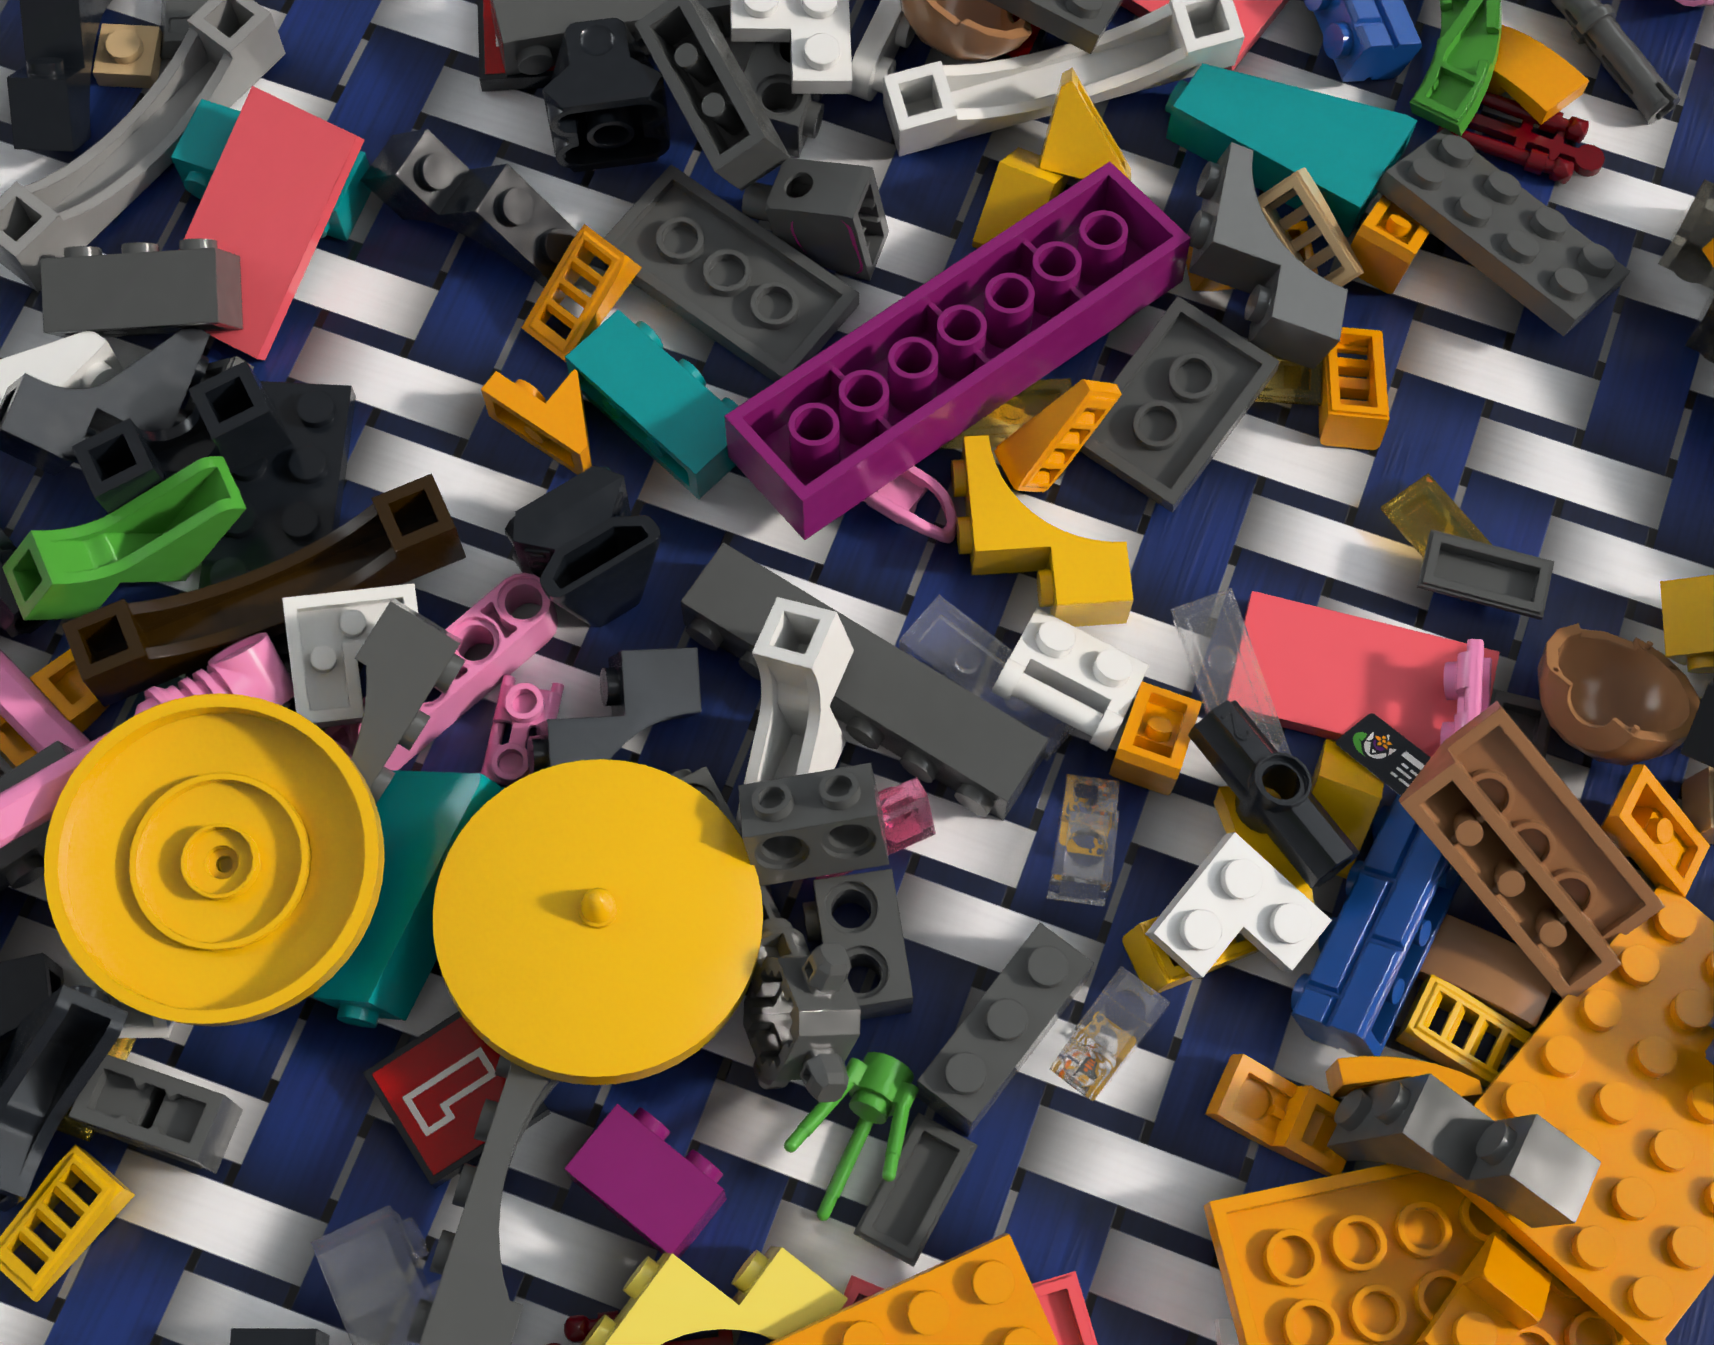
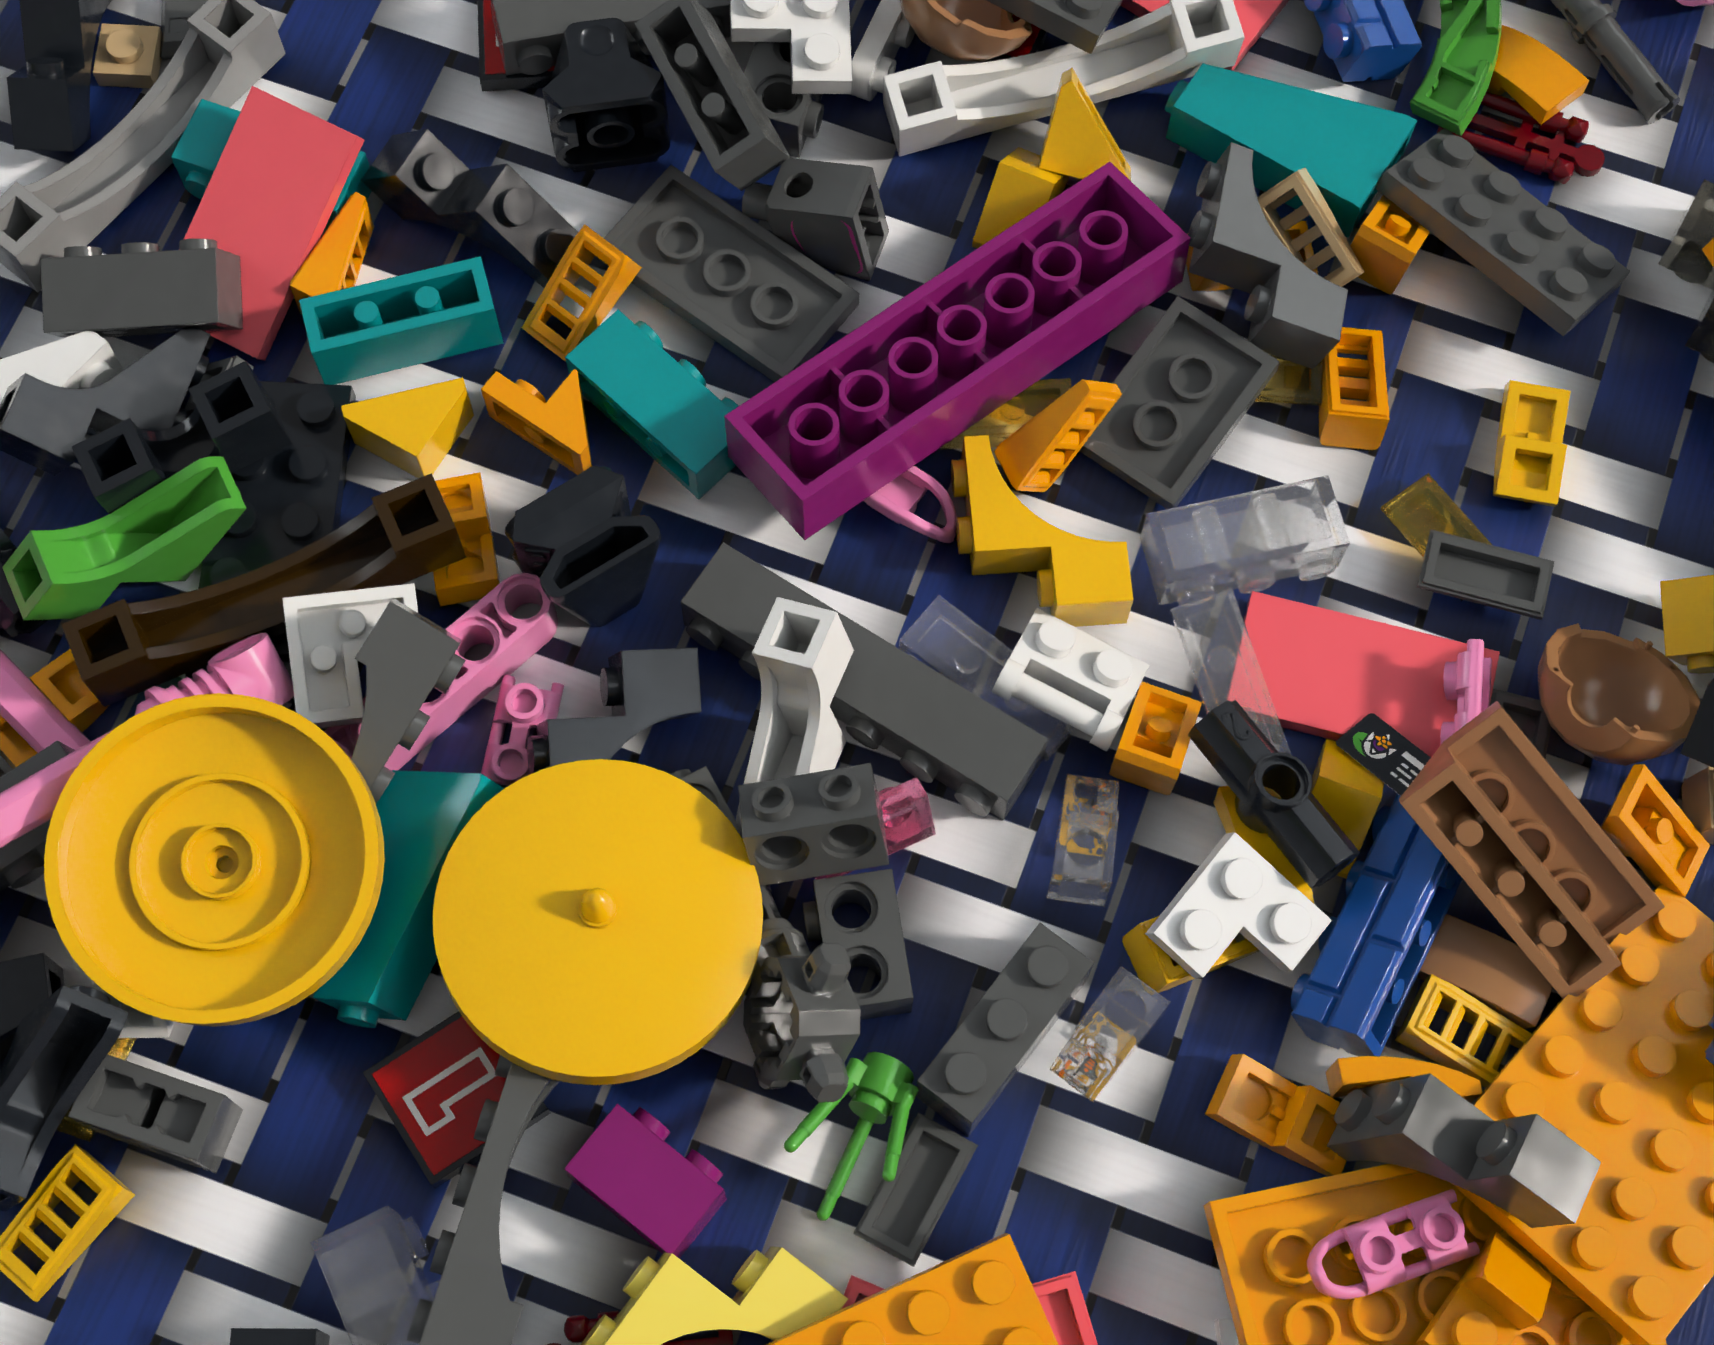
none -> light orange slope [290,192,374,314]
none -> teal brick [299,256,503,385]
none -> yellow slope [341,377,474,479]
none -> light orange slope [433,472,500,607]
none -> clear brick [1140,475,1350,607]
none -> bright pink piece [1306,1189,1480,1300]
none -> yellow slope [1493,380,1571,507]

